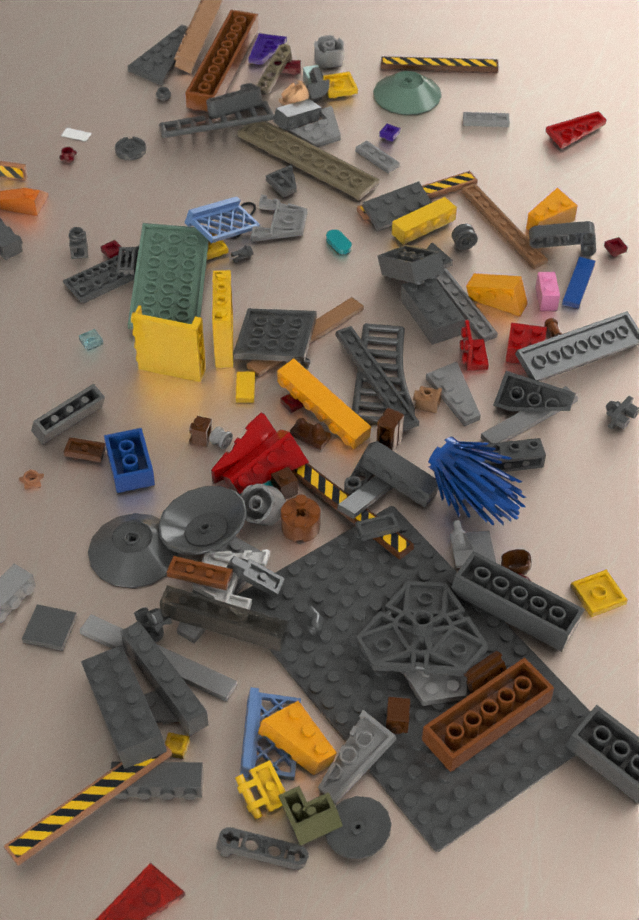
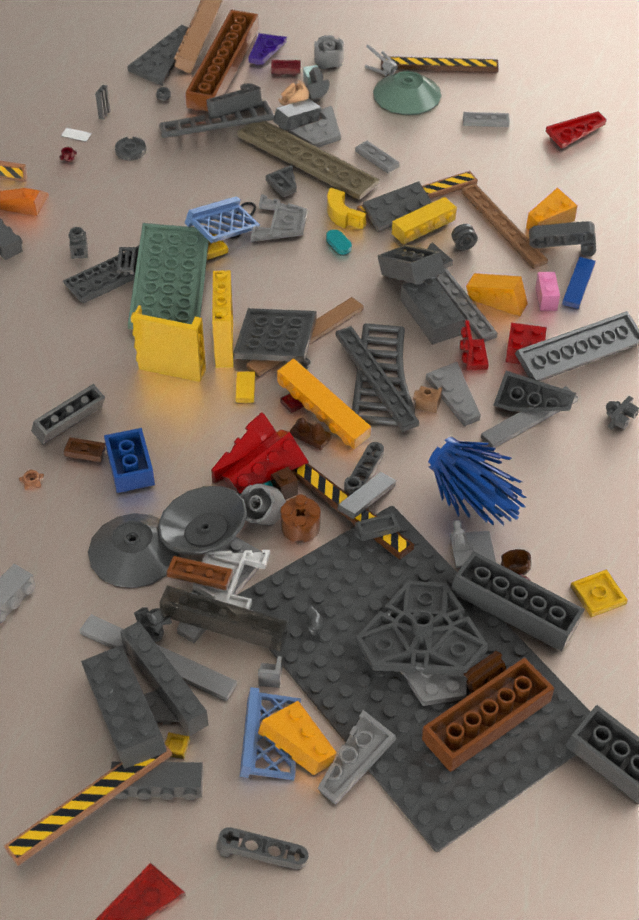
dark grey tile [22,604,77,651] -> none
clear light blue plate [79,329,103,351] -> none
dark red plate [100,240,124,259] -> none
reddish brown brick [189,416,212,447] -> none
light grey wheel [210,426,233,450] -> none
hinge [227,556,284,598] -> none
dark grey pin [231,245,253,263] -> none
yellow plate [235,760,286,820] -> none
dark tan beam [257,44,292,95] -> none
olive brick [278,786,343,846] -> none
yellow plate [323,71,358,98] -> none
dark grey piece [326,796,392,859] -> none
dark grey brick [361,441,438,507] -> none
reddish brown brick [376,408,404,451] -> none
dark purple plate [379,124,400,141] -> none
reddish brown brick [386,697,410,734] -> none
dark grey brick [478,438,546,472] -> none
dark orange pin [544,318,562,338] -> none
dark red plate [604,237,628,257] -> none
none -> dark grey tile [95,85,111,120]
none -> light grey panel [258,656,282,688]
none -> yellow arch [327,187,366,230]
none -> light grey plant [365,45,397,76]

